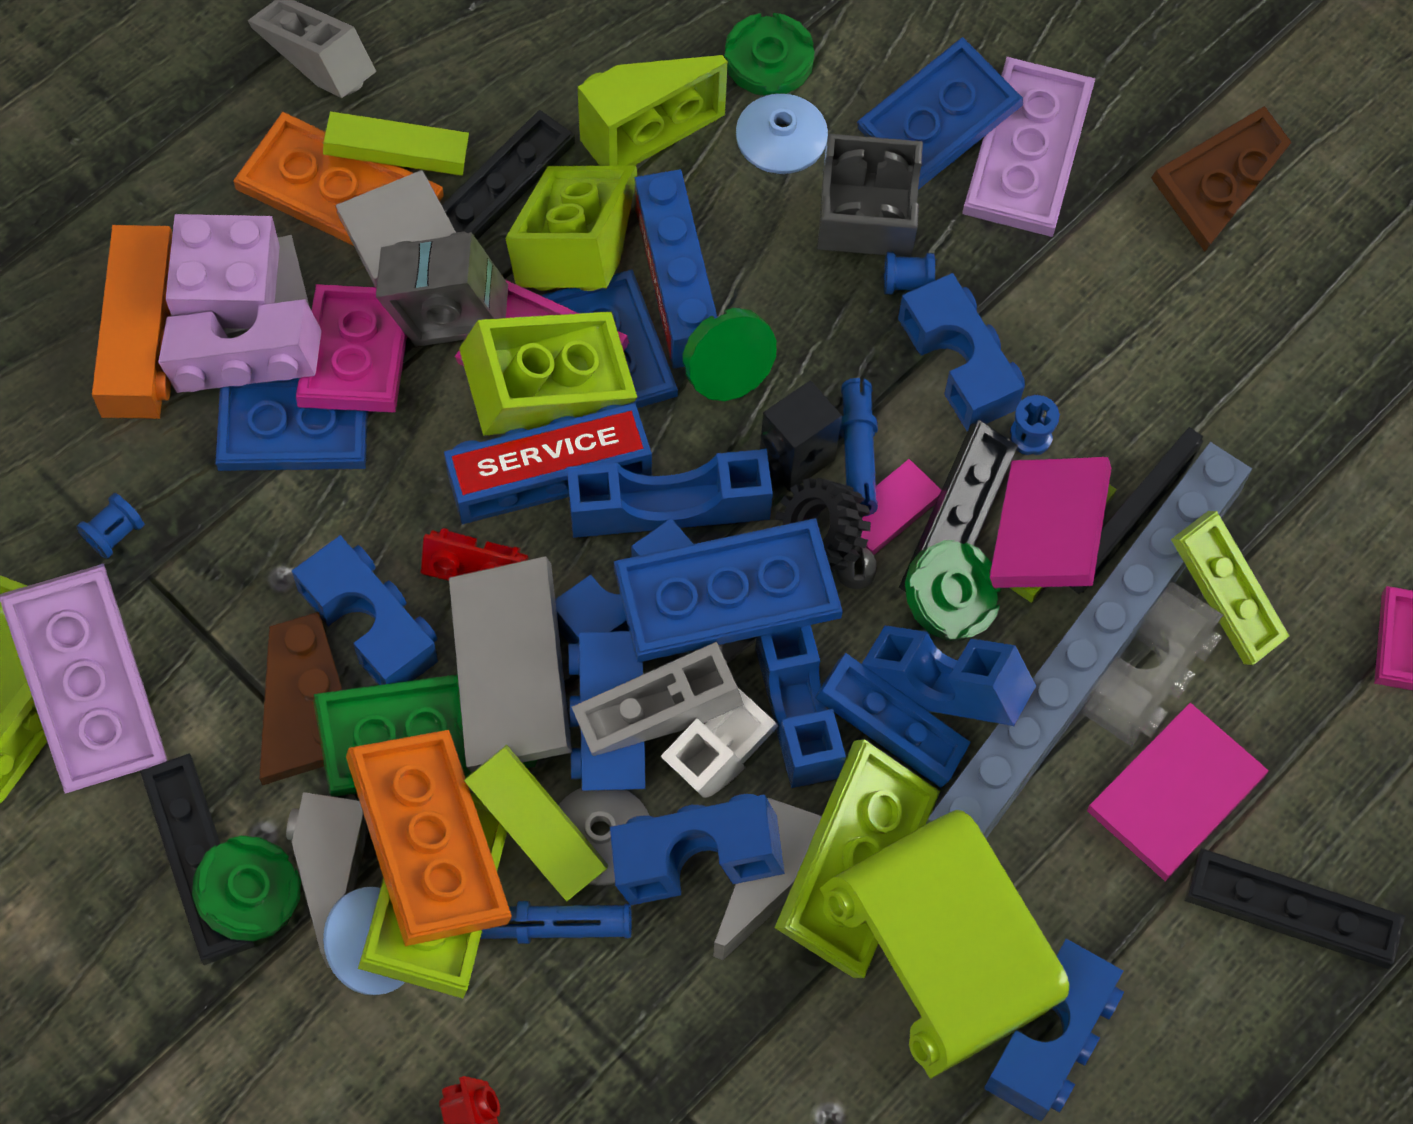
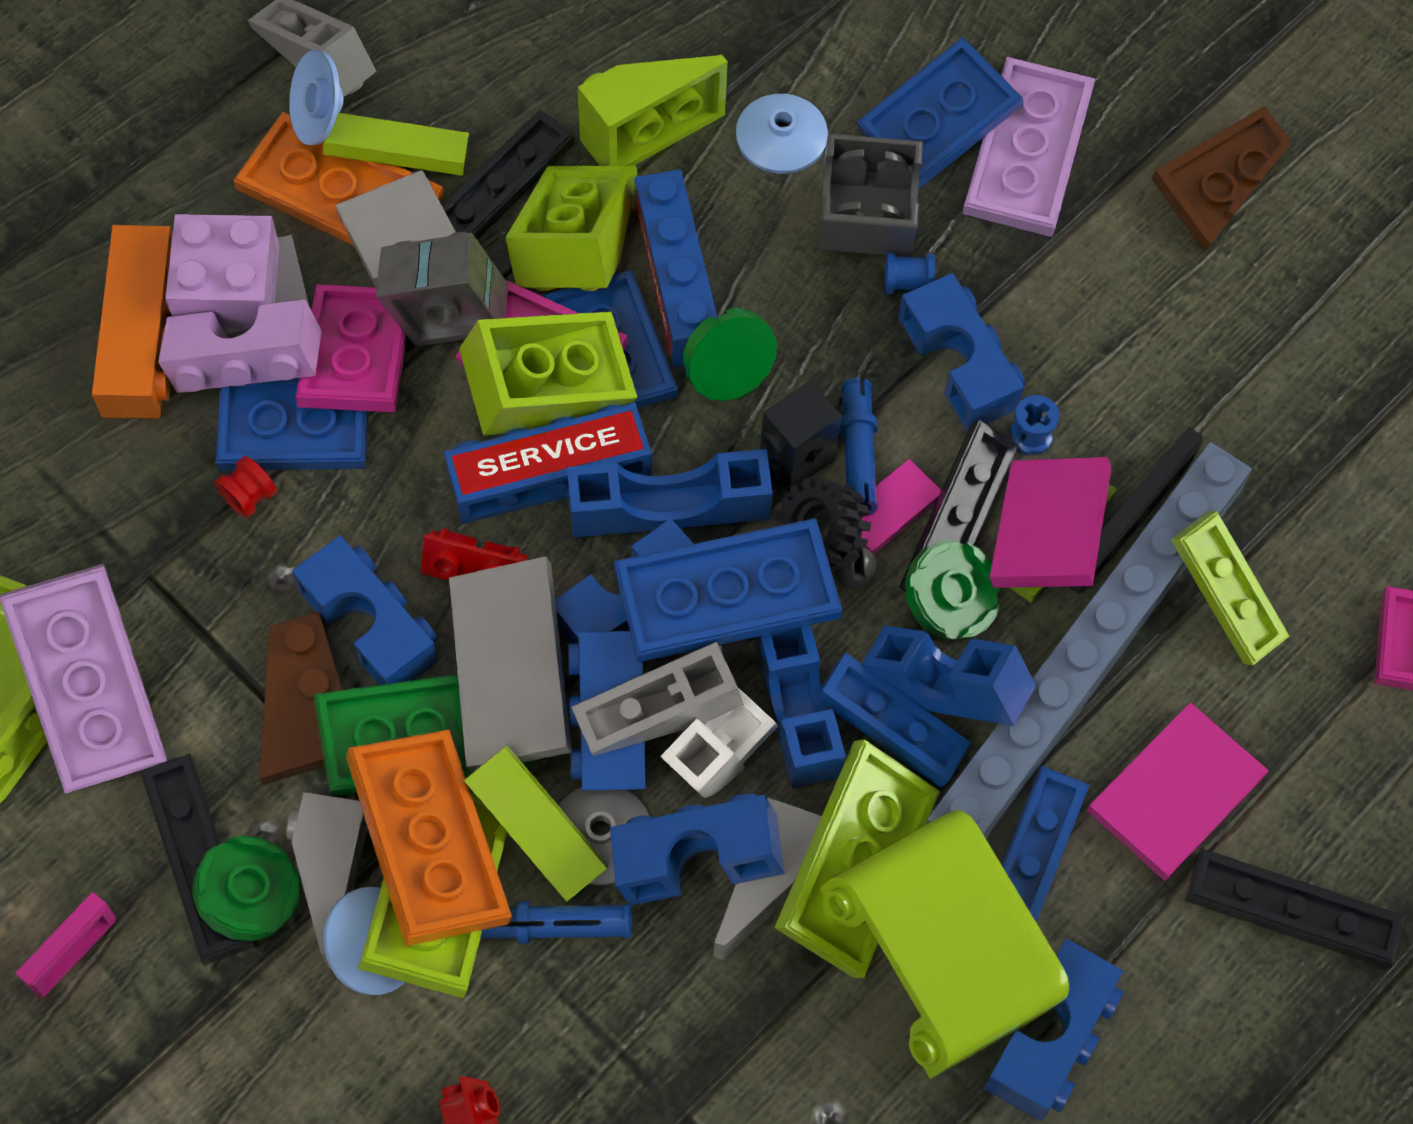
blue bush [76,493,145,559] -> none
green tile [724,13,815,96] -> none
clear arch [1081,581,1223,747] -> none
none -> dark pink tile [15,892,116,999]
none -> red wheel [214,455,277,519]
none -> light blue dish [289,50,343,145]
none -> blue tile [1001,765,1089,922]

